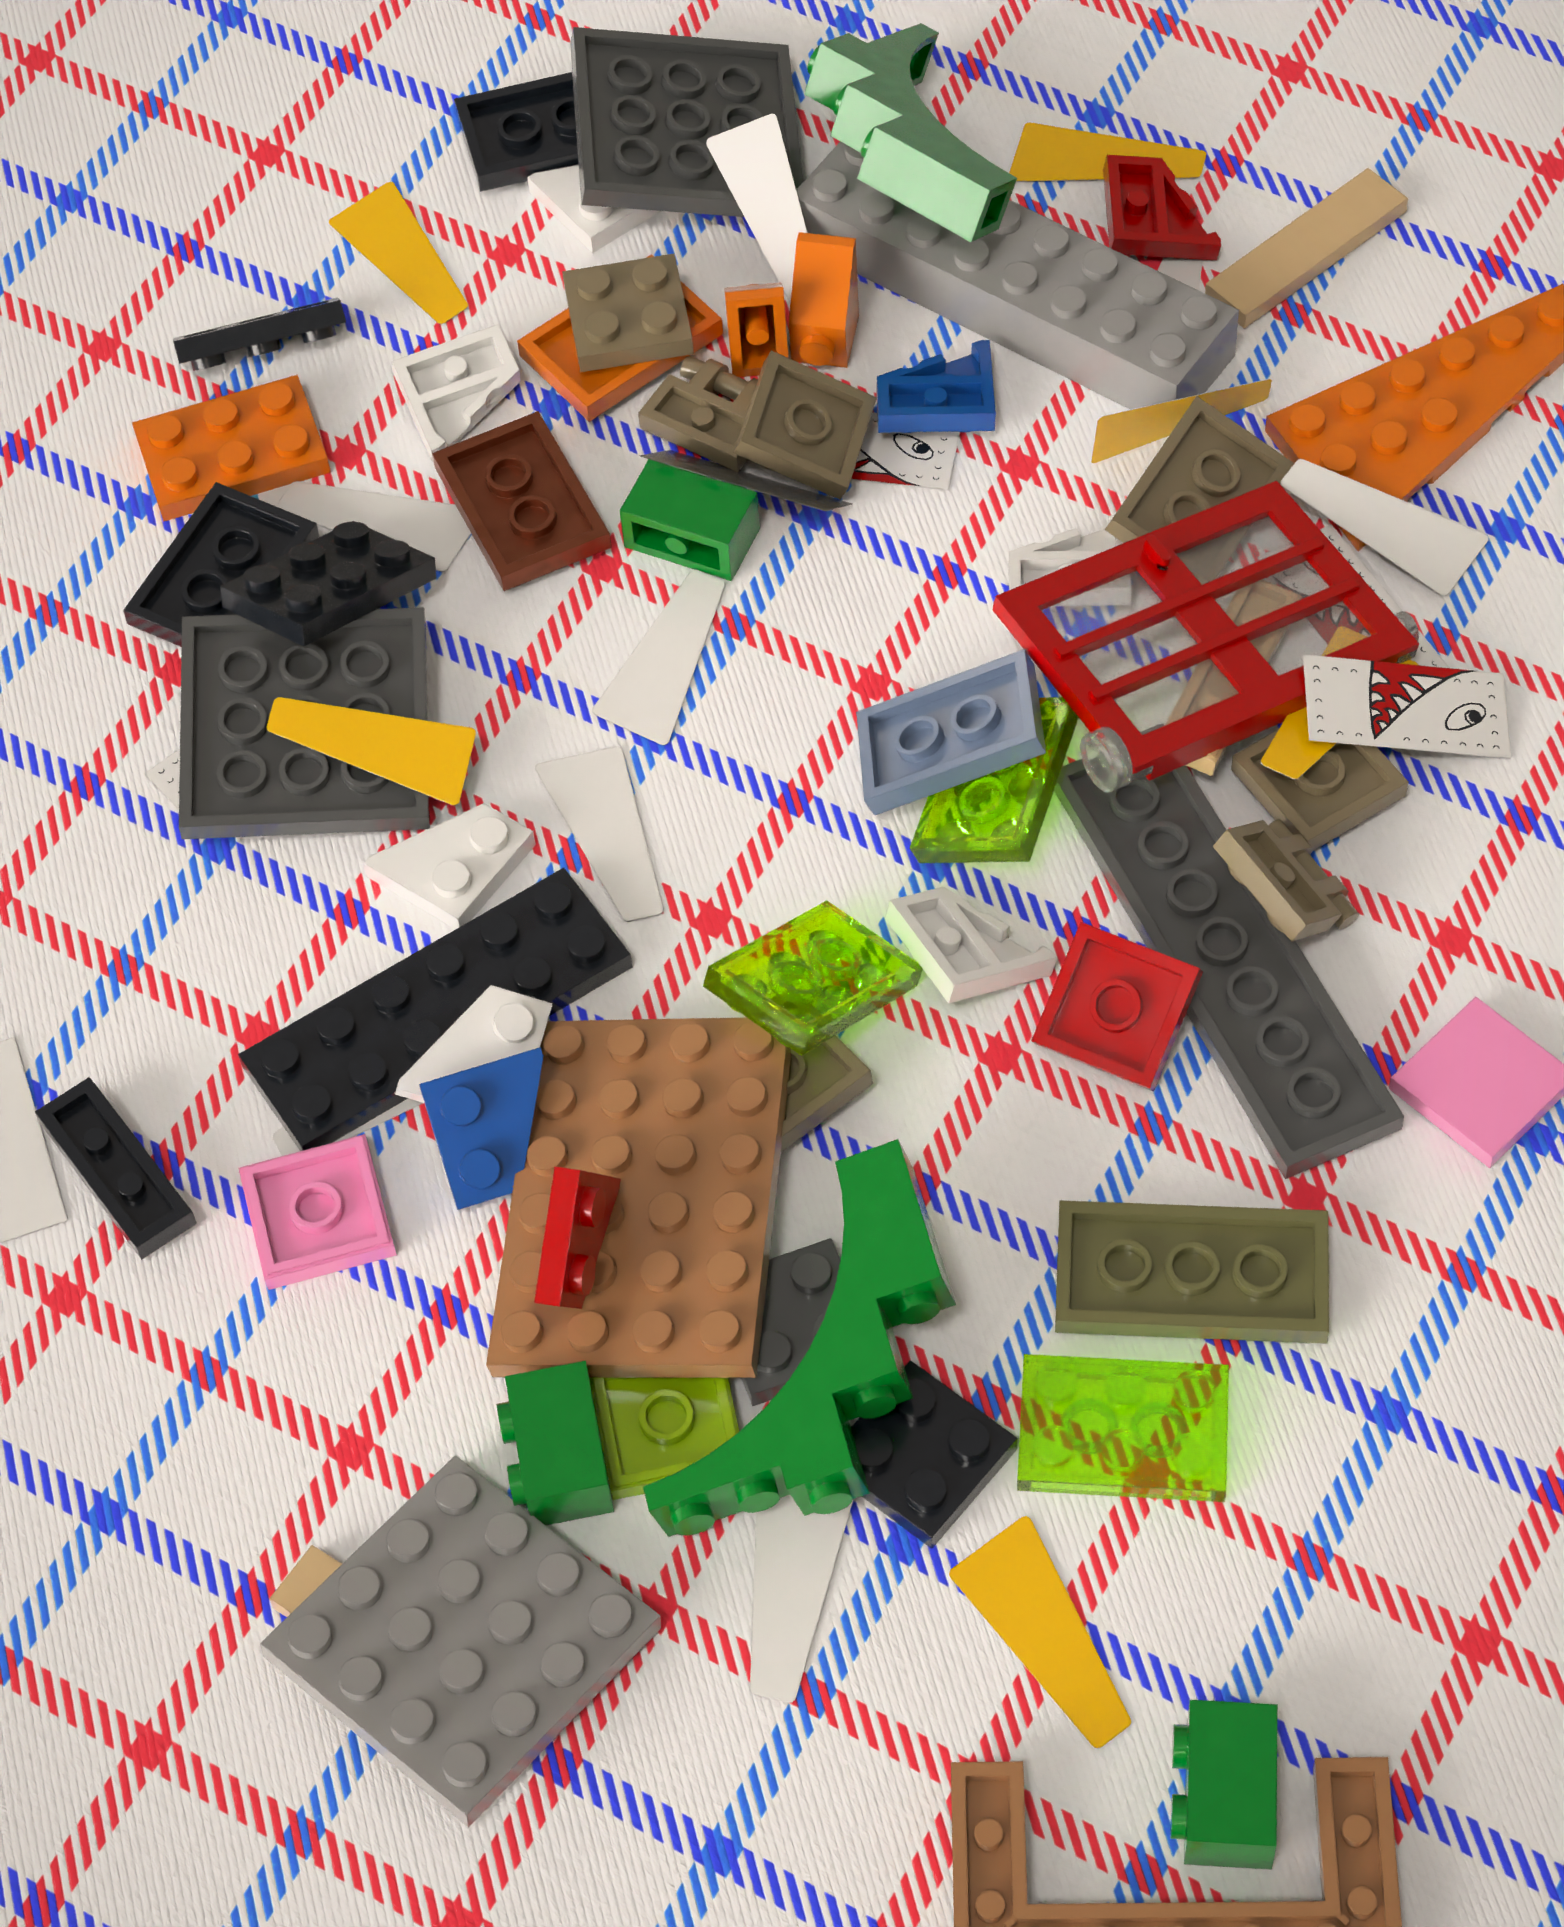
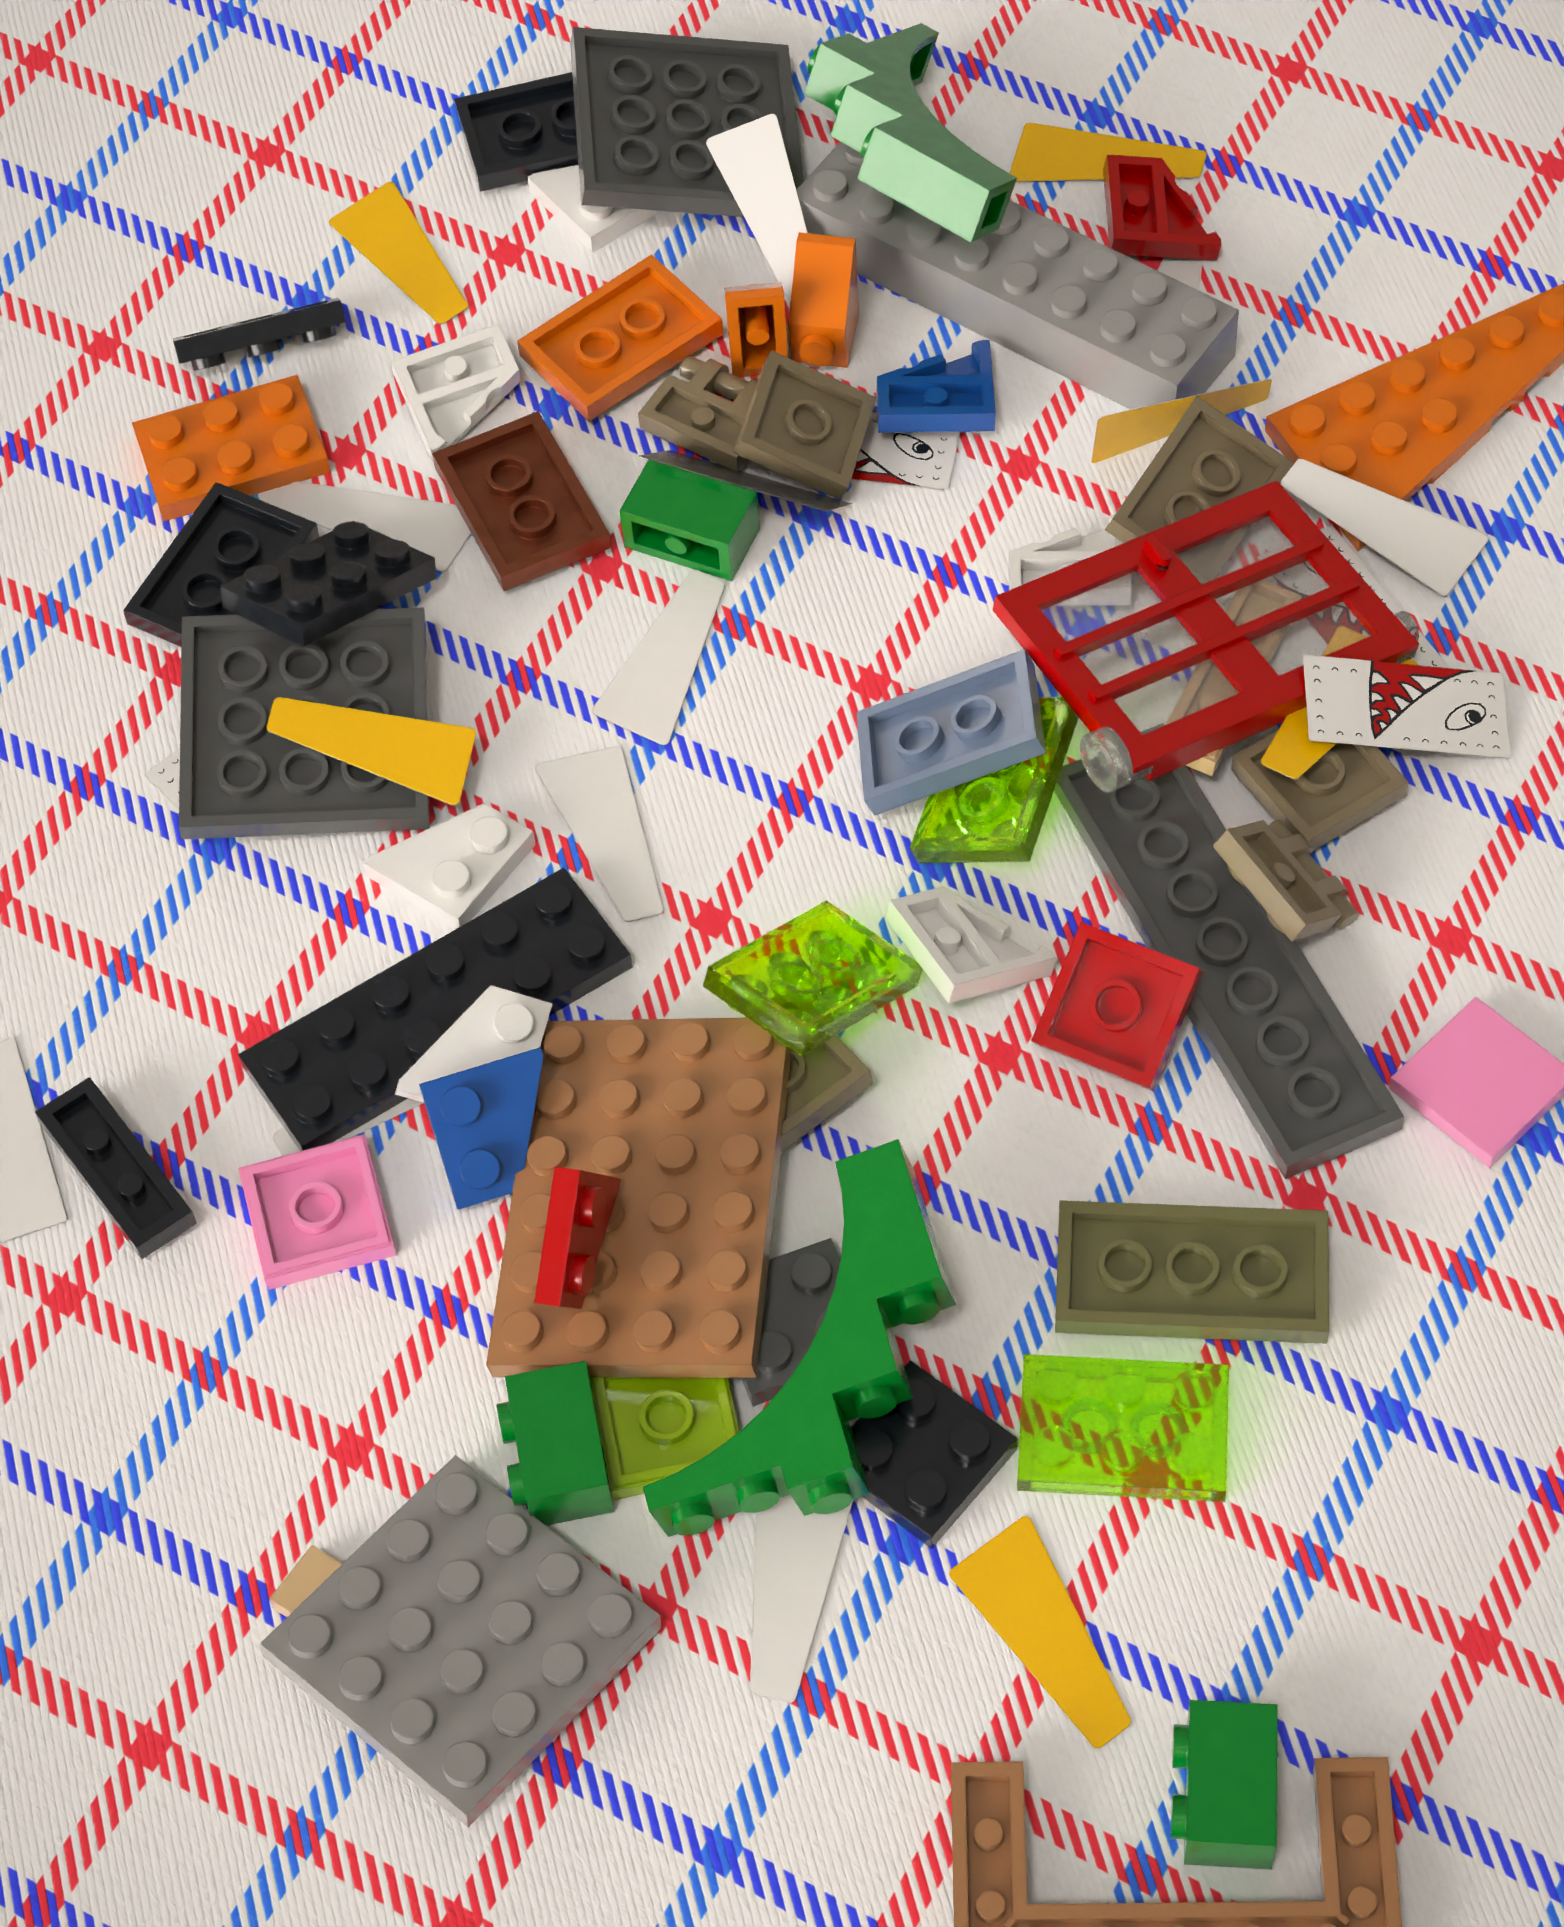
dark tan plate [562,253,694,372] -> none
tan tile [1205,168,1408,329] -> none

